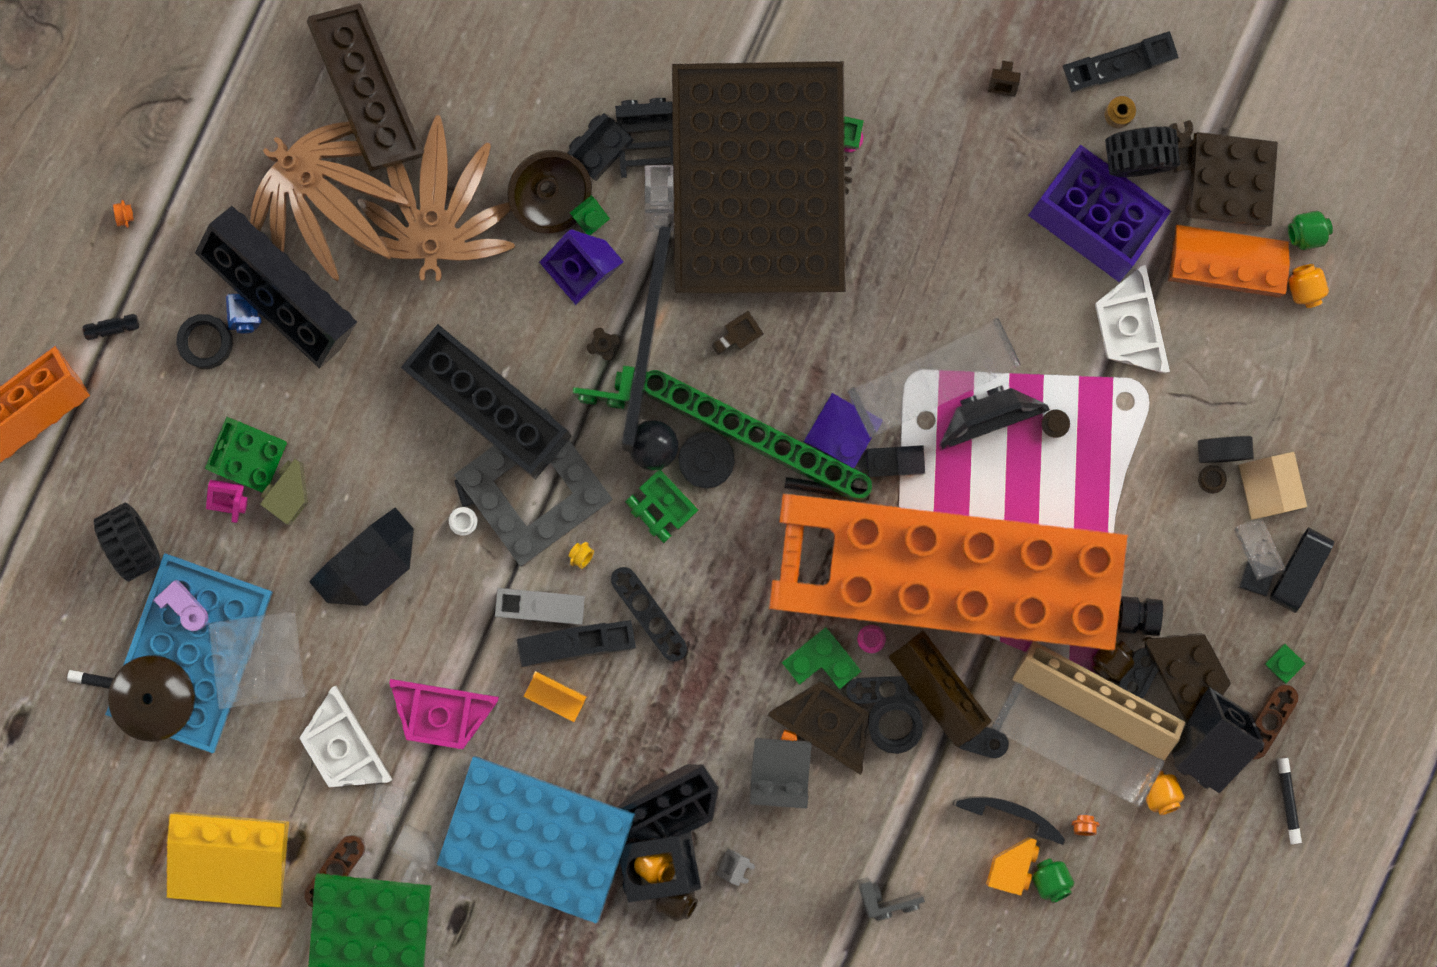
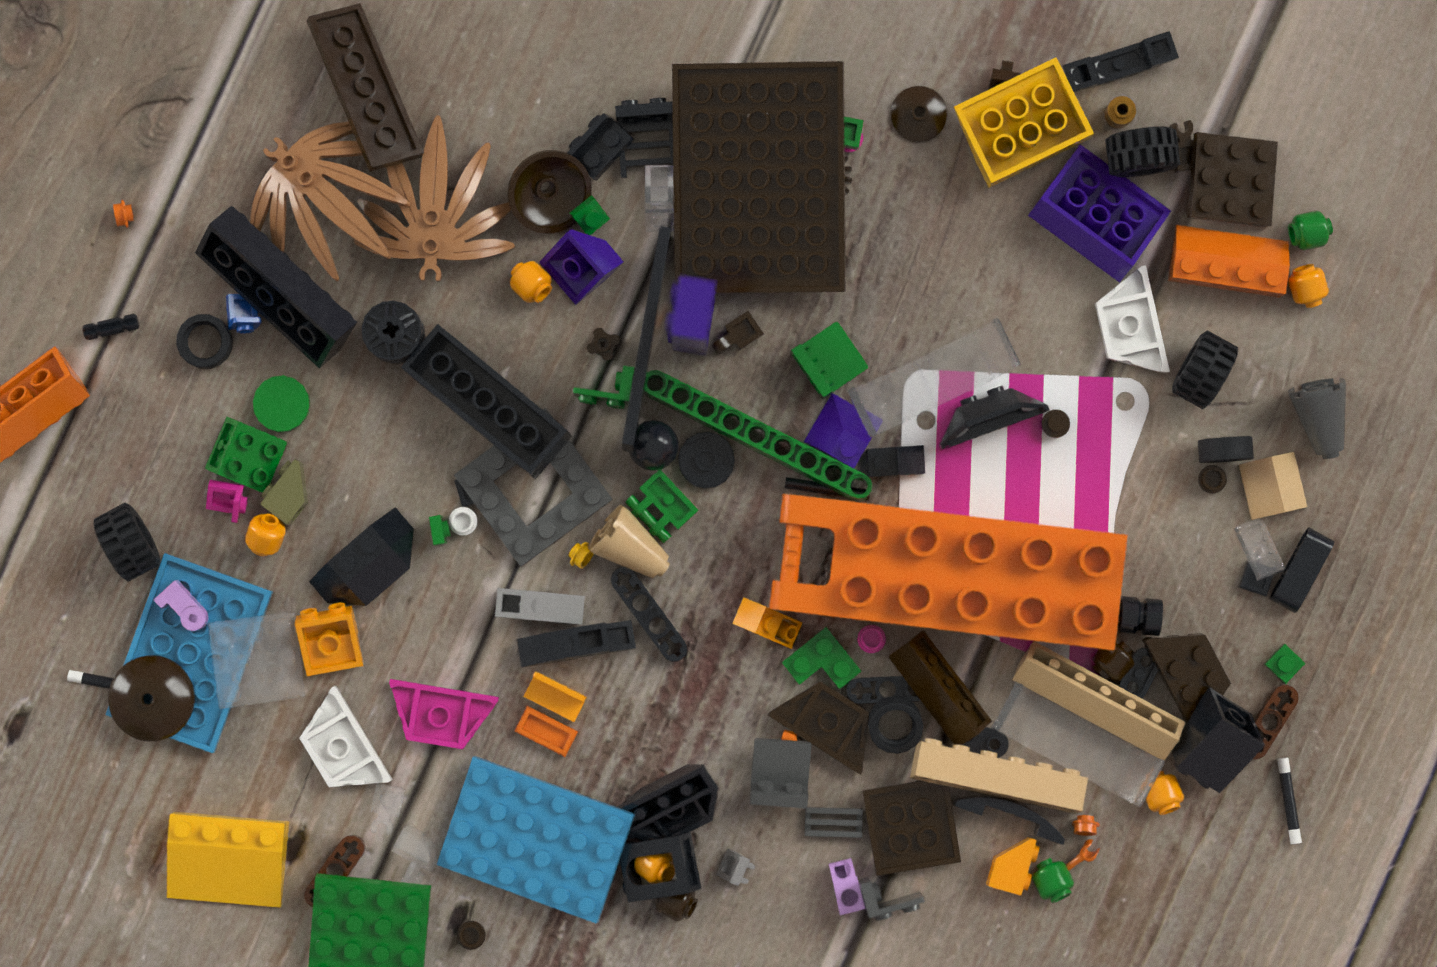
none -> light orange head [245,514,286,556]
none -> green tile [253,375,310,432]
none -> light orange plate [295,602,363,676]
none -> black wheel [361,300,426,364]
none -> green plate [429,515,451,546]
none -> dark brown plate [457,921,486,950]
none -> light orange head [510,261,552,303]
none -> orange tile [515,706,578,757]
none -> tan cone [588,505,670,578]
none -> dark purple brick [666,276,715,356]
none -> light orange slope [732,597,802,649]
none -> green bracket [790,322,868,400]
none -> dark grey tile [805,807,863,838]
none -> lavender leg [829,858,865,915]
none -> dark brown plate [862,781,961,876]
none -> dark brown dish [891,86,947,142]
none -> tan brick [910,738,1088,814]
none -> yellow slope [953,57,1094,188]
none -> orange hand [1066,839,1100,870]
none -> black tyre [1172,330,1238,409]
none -> dark grey cone [1288,378,1346,459]

